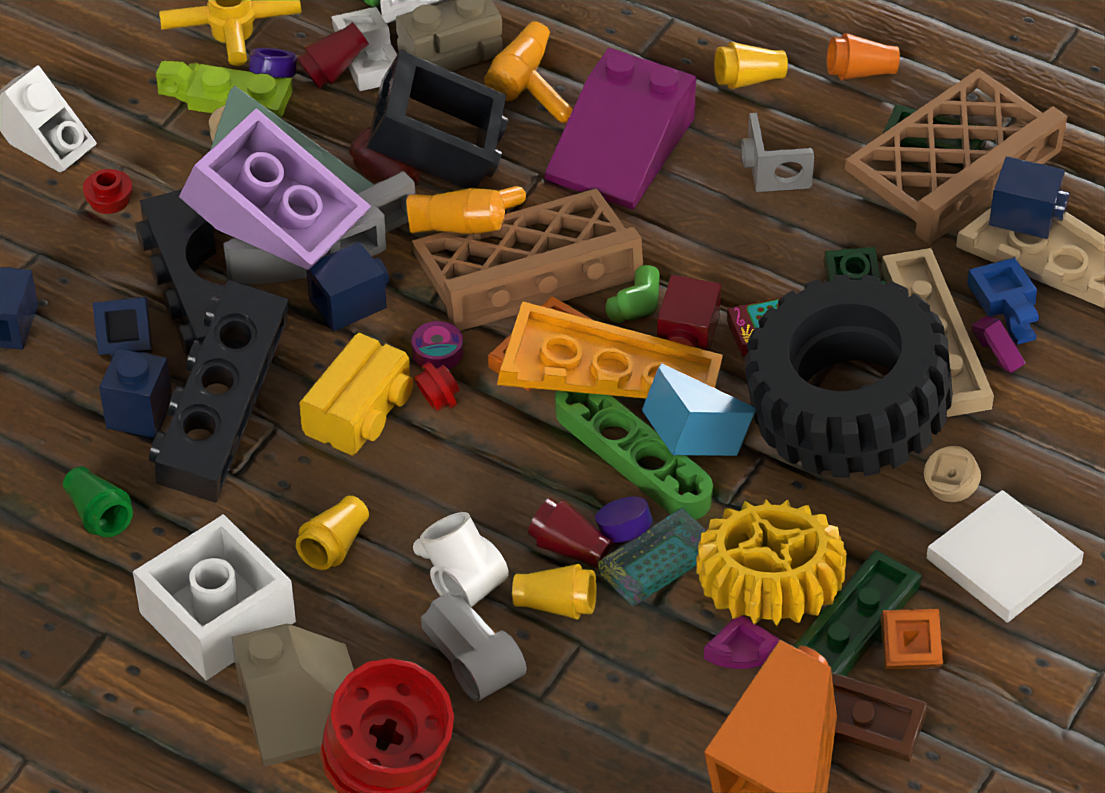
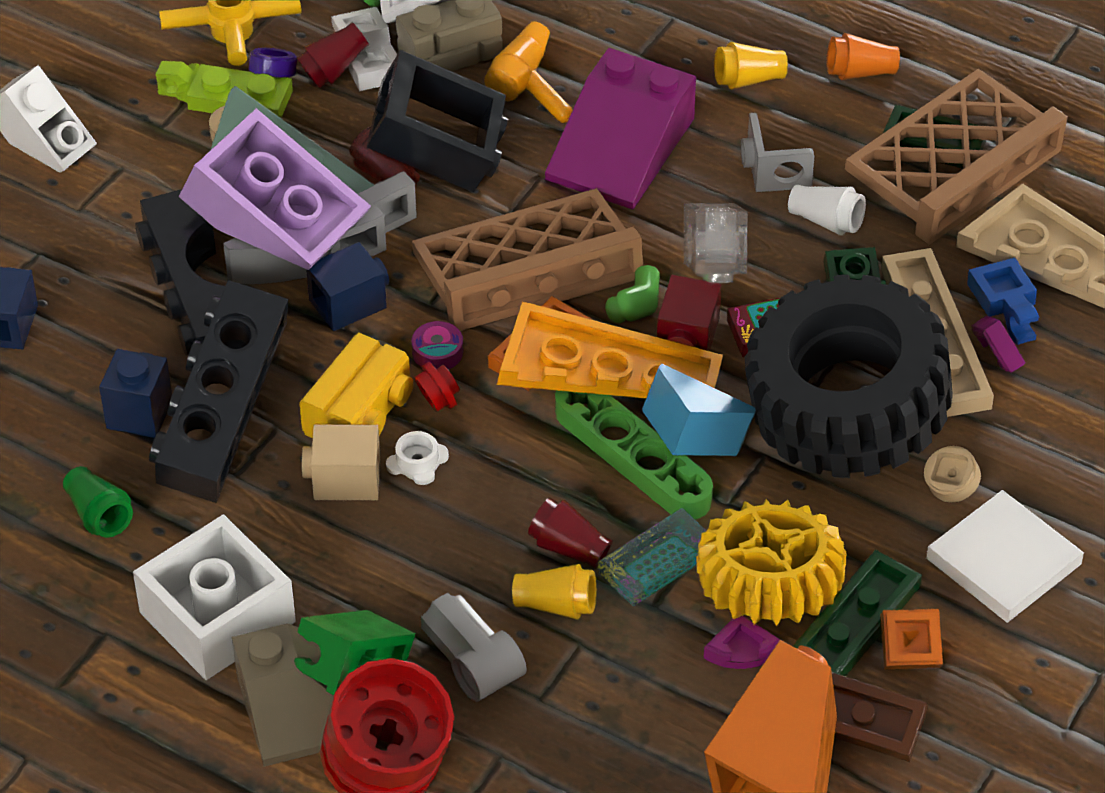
red plate [83,169,133,214] -> none
dark blue brick [93,296,153,360] -> none
yellow cone [296,496,369,570] -> none
light orange piece [406,186,526,234] -> none
white piece [413,512,509,607] -> none
dark purple tile [595,496,653,543] -> none
dark blue brick [989,156,1070,239] -> none
none -> green hinge [294,610,416,695]
none -> tan brick [302,424,381,500]
none -> white plate [386,431,449,485]
none -> clear brick [684,203,748,283]
none -> white cone [788,185,866,235]

